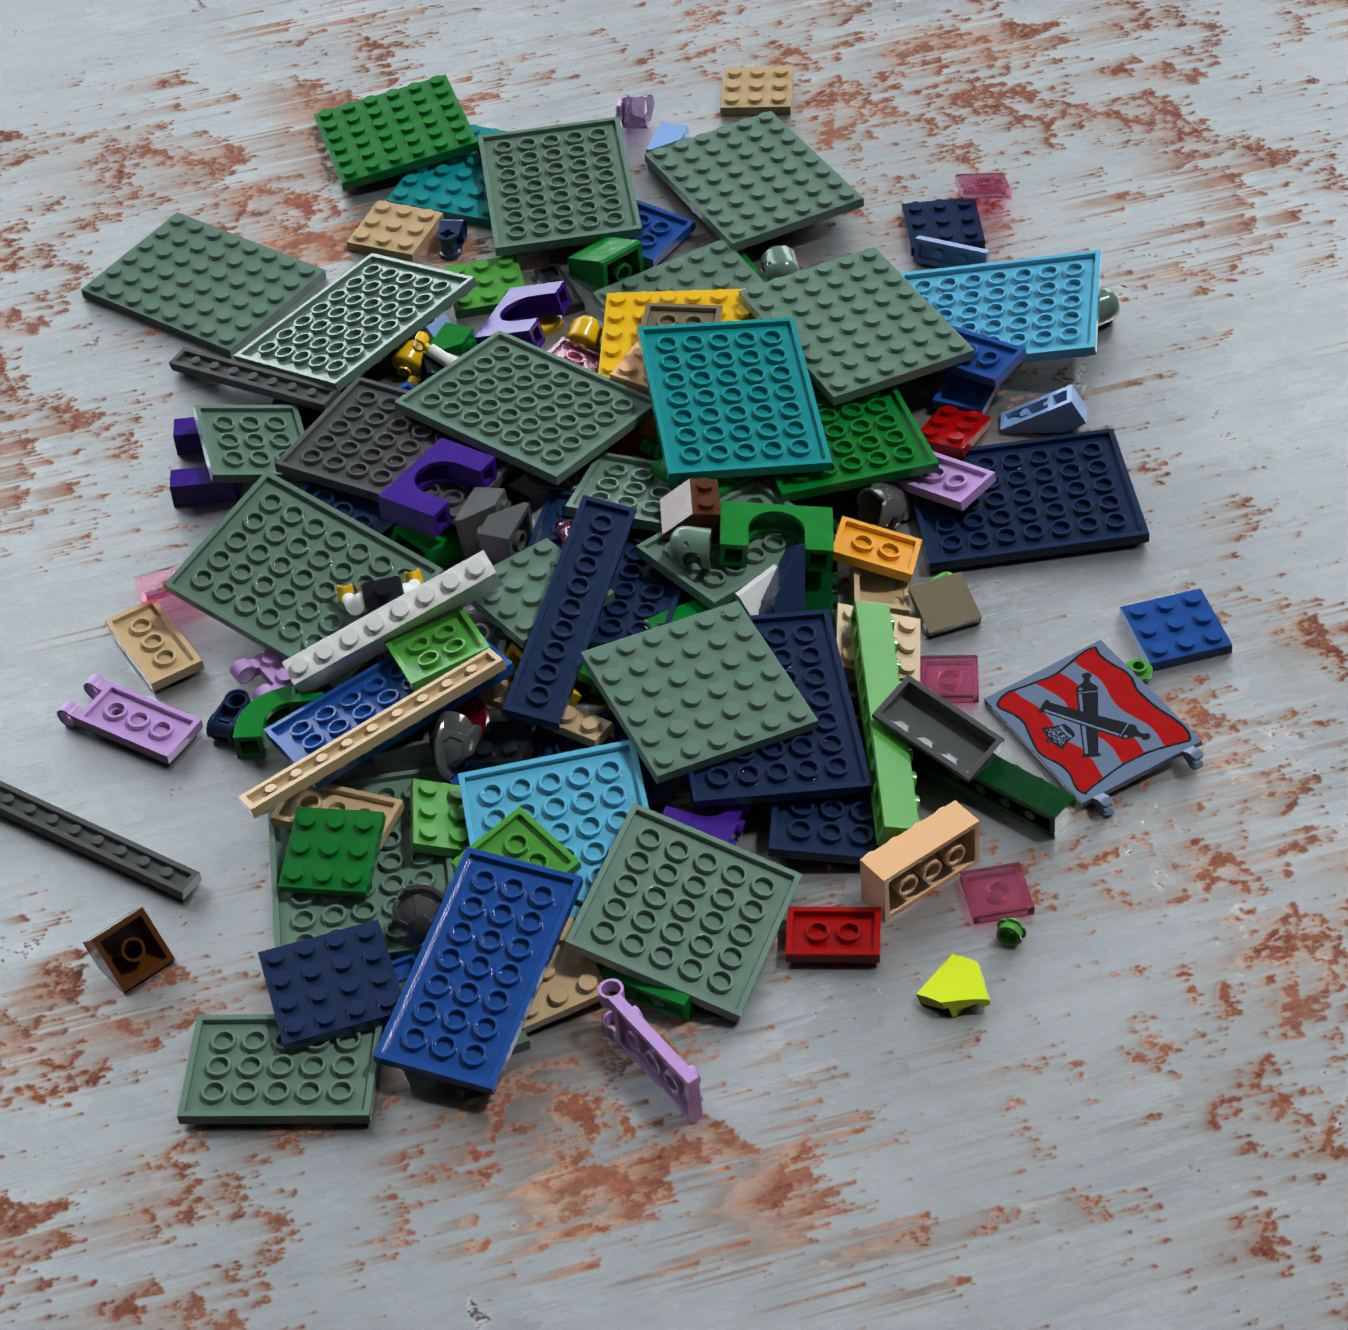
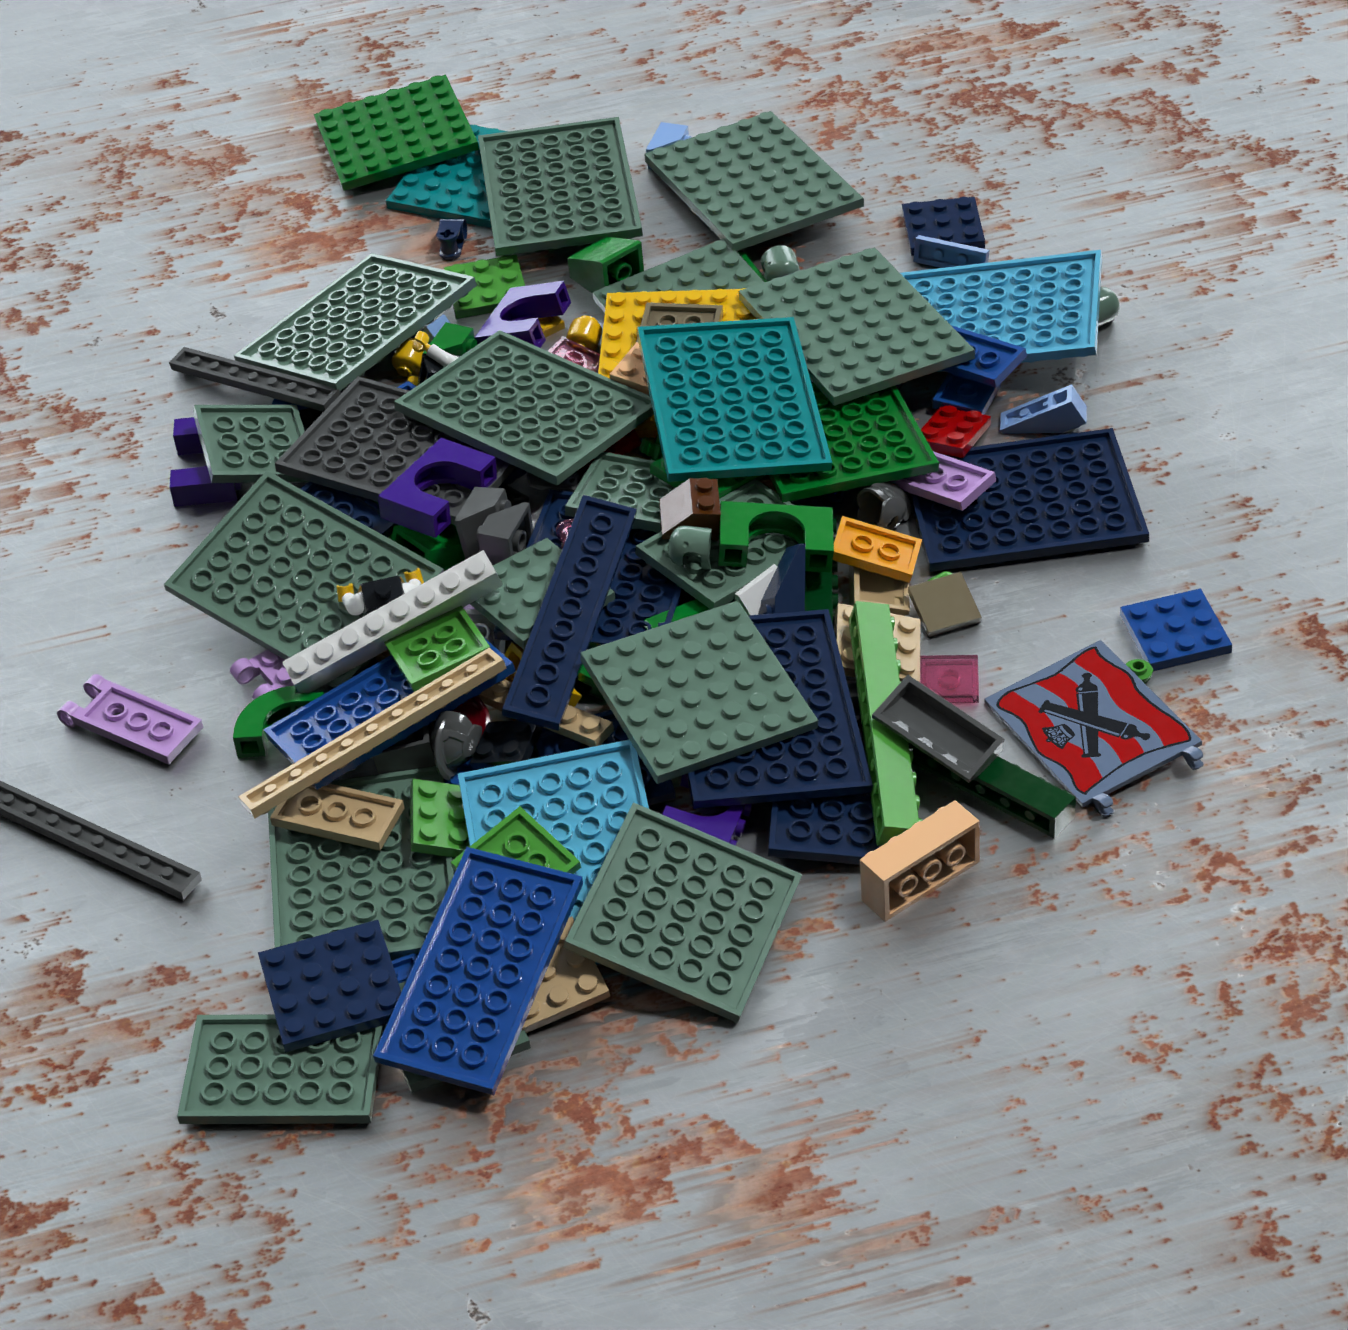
sand green plate [81,212,326,359] -> none
reddish brown slope [82,907,175,993] -> none
tan plate [104,598,204,691] -> none
clear pink tile [133,563,182,603] -> none
dark blue piece [206,689,251,744] -> none
green plate [278,807,386,898] -> none
tan plate [347,200,444,263] -> none
dark grey helmet [391,883,444,945] -> none
black tile [534,263,585,317] -> none
blue plate [593,200,696,268] -> none
lavender hinge [598,979,703,1124] -> none
green panel [601,966,697,1022] -> none
clear purple helmet [615,94,654,129] -> none
tan plate [720,65,794,116] -> none
red plate [785,906,881,963] -> none
neon yellow slope [916,954,991,1017] -> none
clear pink tile [955,173,1012,199] -> none
clear pink tile [960,862,1035,925] -> none
bright green plate [996,917,1027,946] -> none

